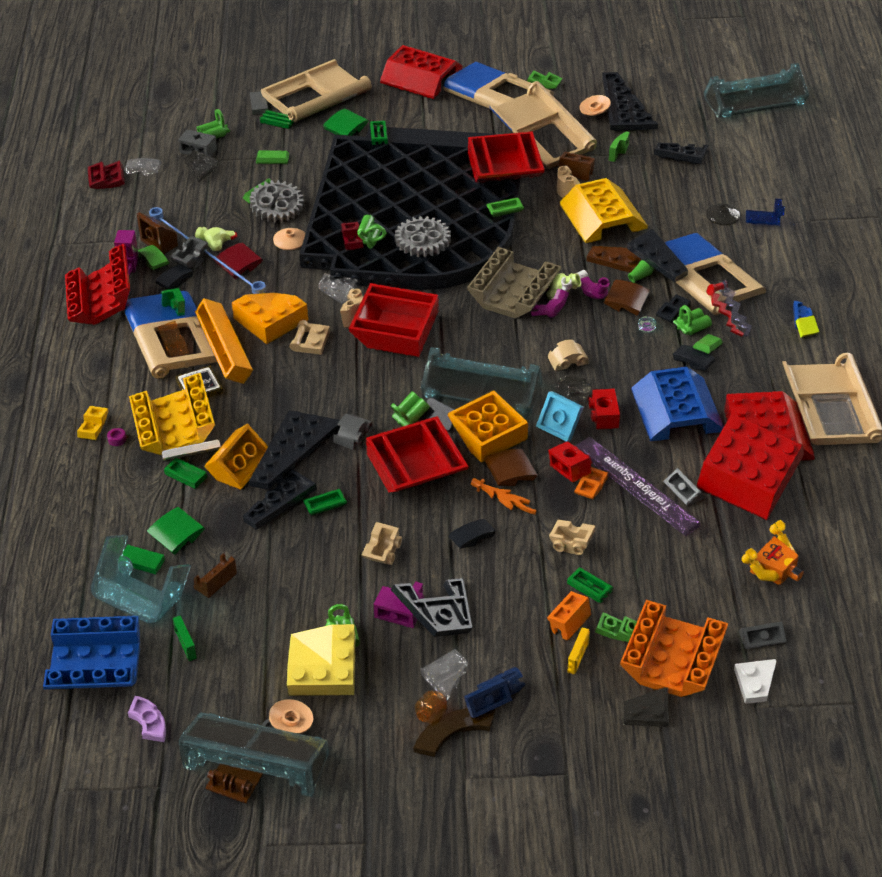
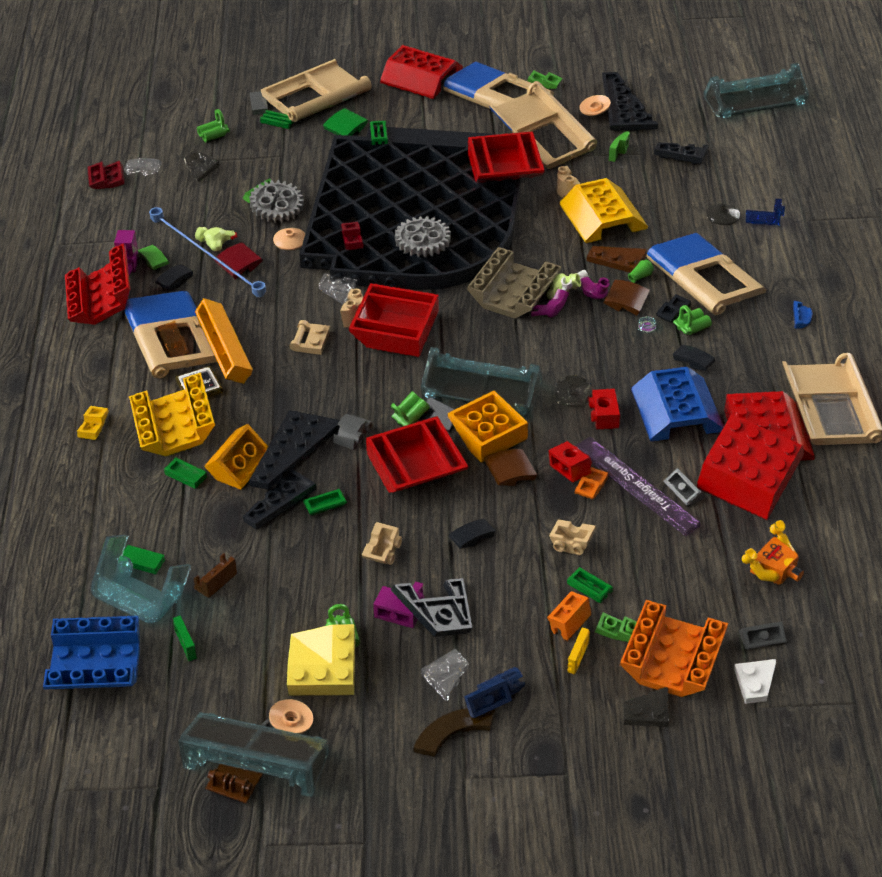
magenta tile [107,428,127,446] -> none
lavender tile [128,696,166,742] -> none
reddish brown slope [136,212,178,254] -> none
green slope [147,507,205,555] -> none
green bracket [161,288,185,316] -> none
white tile [162,440,221,461] -> none
dark grey cylinder [170,235,208,268] -> none
dark grey brick [178,129,217,159] -> none
light orange slope [232,293,308,344] -> none
bright green tile [256,150,289,164] -> none
bright green piece [357,215,386,249] -> none
clear orange head [415,691,447,723] -> none
orange piece [471,478,536,514] -> none
bright green tile [487,198,524,217] -> none
medium azure tile [536,391,584,442] -> none
tan cylinder [548,340,589,371] -> none
reddish brown hinge [558,152,595,181] -> none
black wing [627,229,688,283] -> none
bright green tile [693,334,723,354] -> none
piece [706,280,752,337] -> none
neon yellow tile [795,315,819,337] -> none

